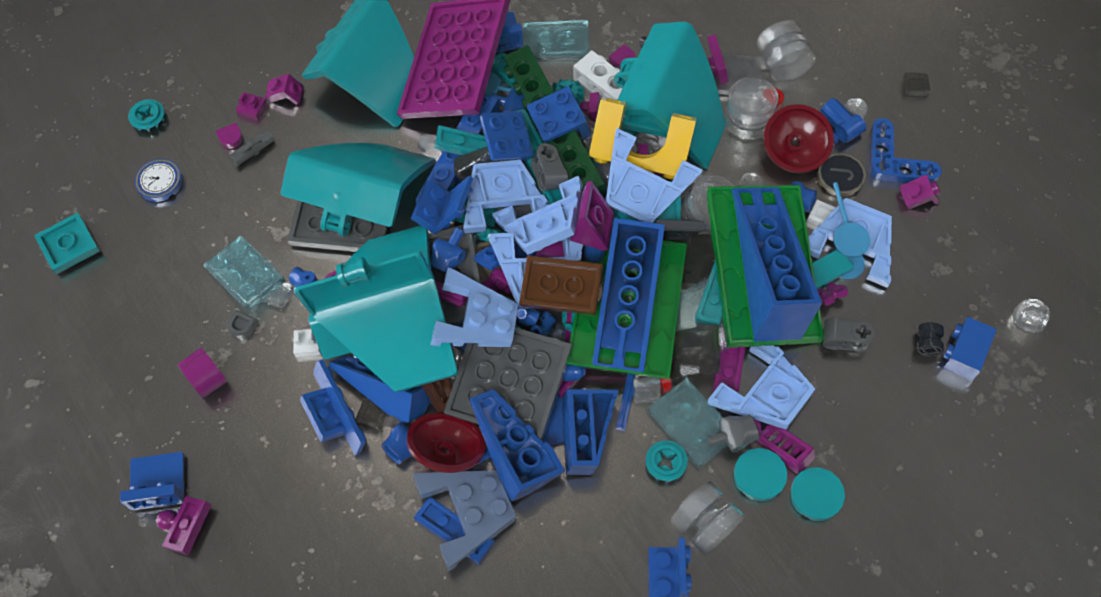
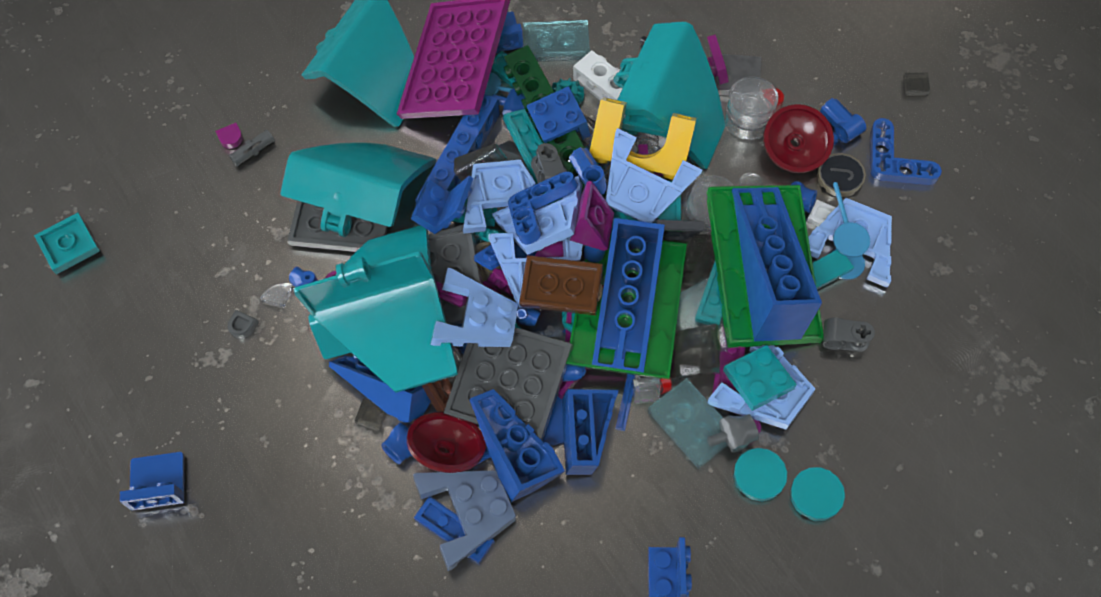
teal gear [128,99,166,131] -> none
tile [135,159,183,202] -> none
magenta plate [156,496,211,555] -> none
magenta piece [177,347,228,399] -> none
clear light blue plate [203,235,286,312] -> none
magenta tile [235,92,267,121] -> none
magenta bracket [265,74,304,104] -> none
white tile [293,329,321,357] -> none
blue bracket [300,359,366,455] -> none
clear tile [418,134,443,156] -> none
blue piece [430,228,466,273] -> none
teal tile [434,125,505,162] -> none
blue bracket [480,111,534,163] -> none
blue arm [530,311,556,337] -> none
magenta tile [580,92,602,123] -> none
magenta tile [609,44,636,69] -> none
teal gear [645,440,688,483] -> none
clear wheel [671,481,745,556] -> none
clear wheel [757,20,815,82] -> none
magenta slope [757,424,815,475] -> none
magenta piece [817,282,849,305] -> none
clear tile [845,98,868,119] -> none
magenta bracket [899,175,941,210] -> none
black wheel [917,322,944,356] -> none
blue brick [943,317,997,381] -> none
clear piece [1013,299,1050,334] -> none
none -> blue beam [508,172,578,245]
none -> blue piece [569,147,607,195]
none -> teal plate [723,345,797,411]

